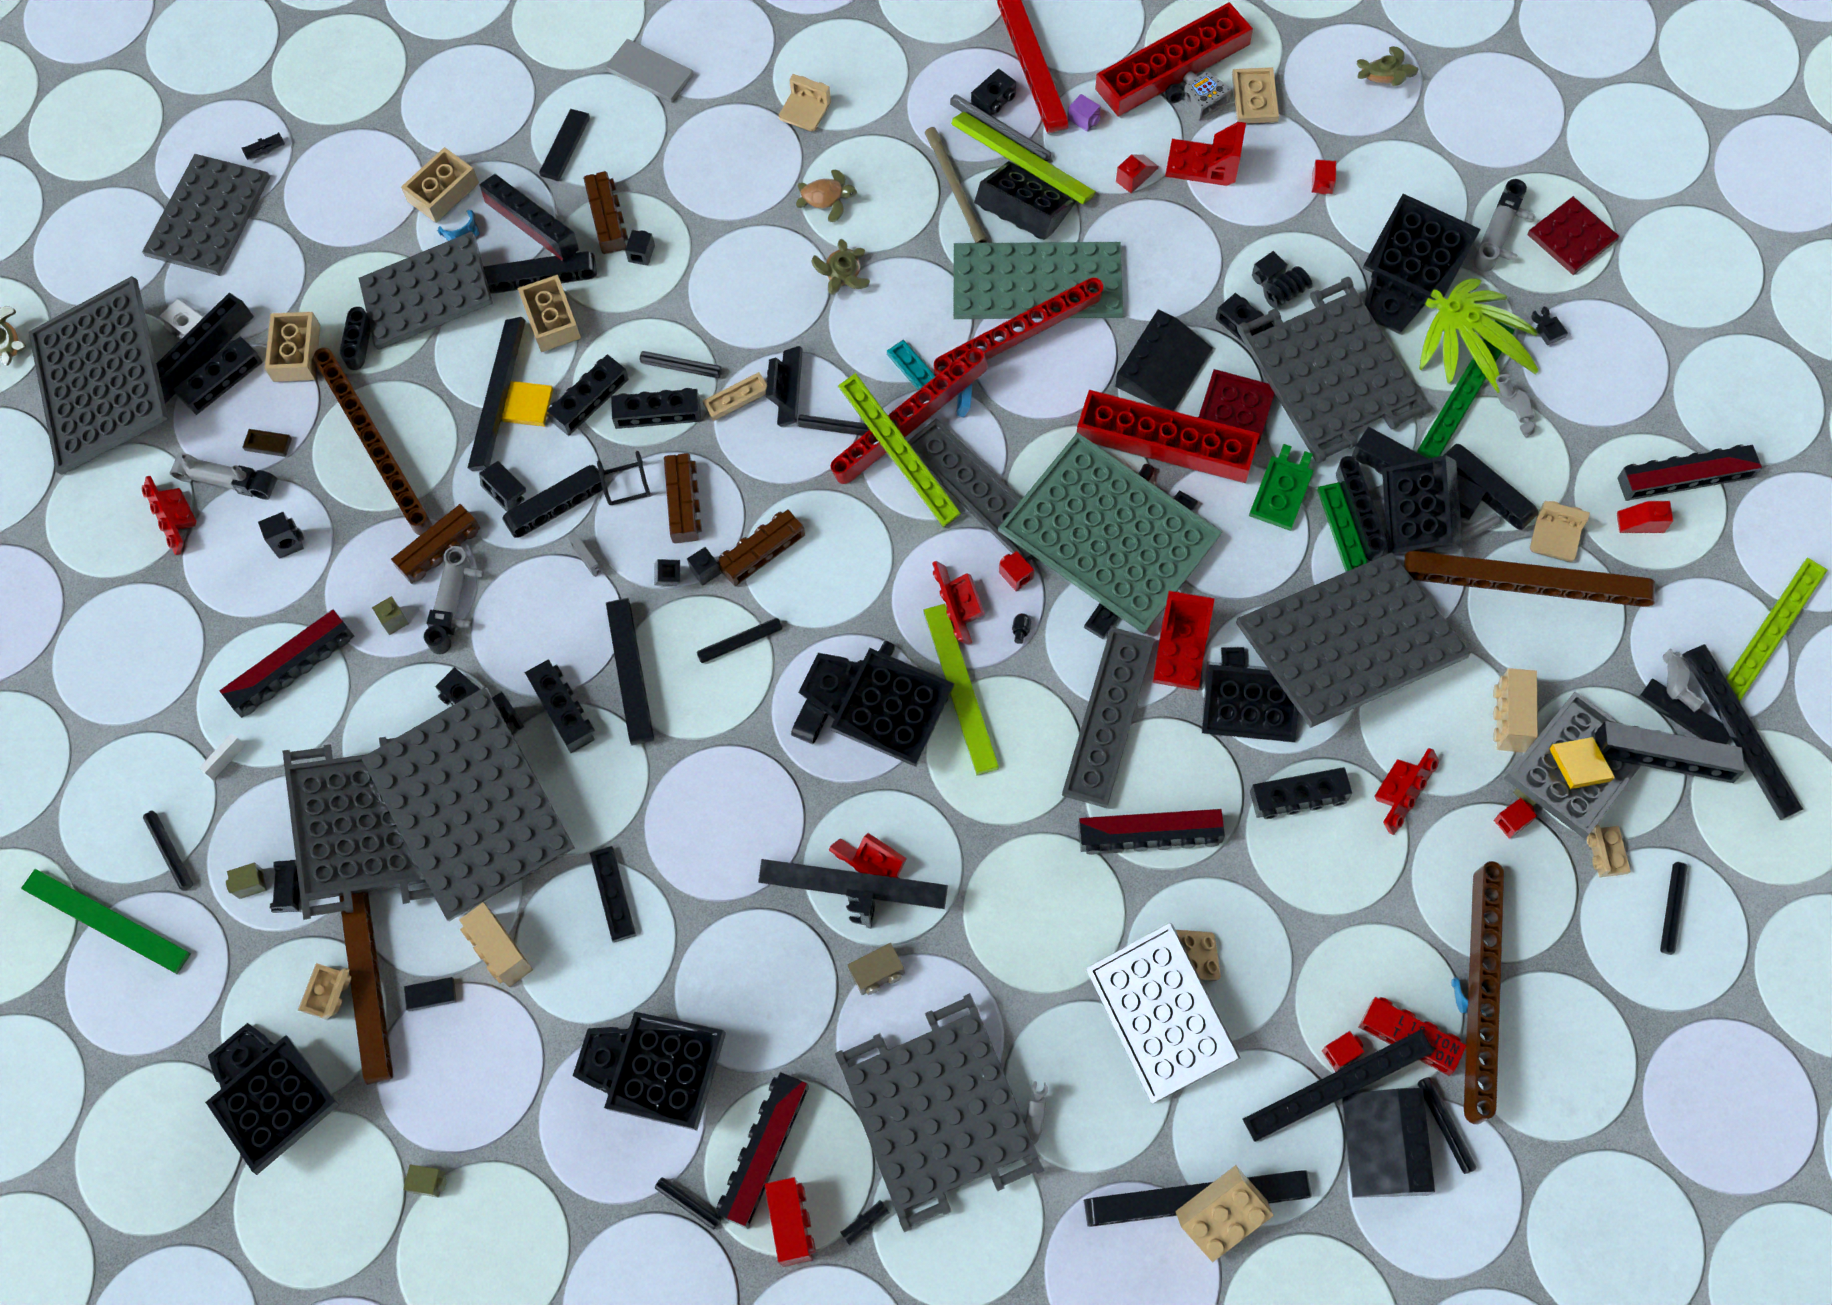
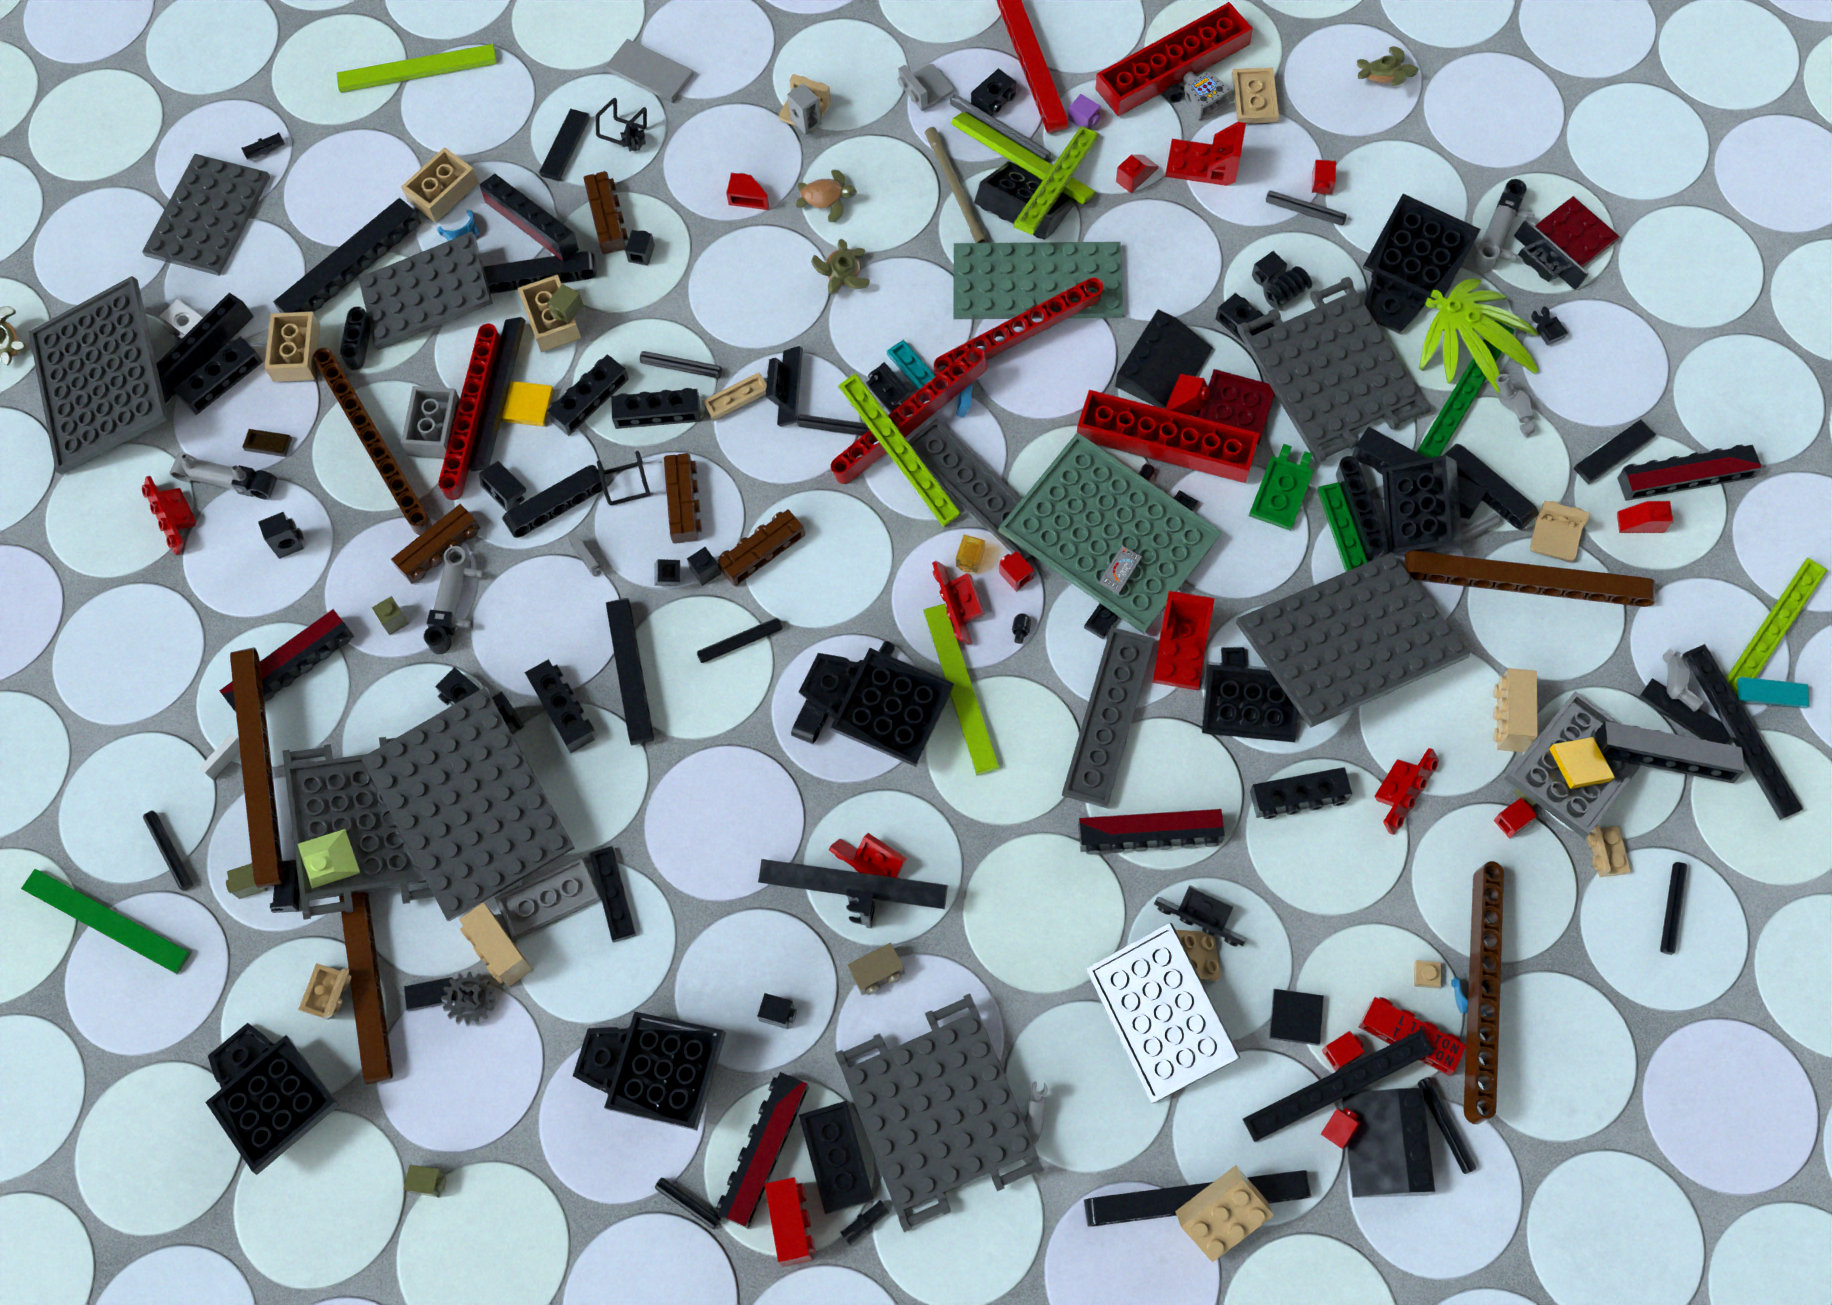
none -> reddish brown beam [230,647,284,889]
none -> black brick [273,197,421,313]
none -> yellowish green slope [298,829,360,888]
none -> lime tile [336,44,497,93]
none -> light grey brick [401,386,460,458]
none -> red beam [438,323,500,500]
none -> dark grey gear [441,972,496,1026]
none -> light grey tile [494,857,601,941]
none -> olive brick [547,284,584,323]
none -> black piece [595,98,647,147]
none -> black gear [620,125,646,152]
none -> red slope [726,173,769,210]
none -> black brick [757,993,797,1029]
none -> light grey brick [787,83,822,135]
none -> black plate [799,1100,874,1215]
none -> black hinge [866,362,911,413]
none -> light grey bracket [898,64,953,111]
none -> clear yellow brick [956,534,985,573]
none -> lime tile [1013,126,1099,235]
none -> light grey tile [1099,546,1142,595]
none -> black bracket [1154,885,1246,947]
none -> red slope [1165,374,1210,415]
none -> black axle [1266,190,1347,225]
none -> black tile [1269,989,1324,1046]
none -> red brick [1321,1107,1362,1149]
none -> tan plate [1414,960,1441,989]
none -> black bracket [1514,220,1588,289]
none -> black tile [1573,419,1656,485]
none -> teal tile [1737,677,1809,709]

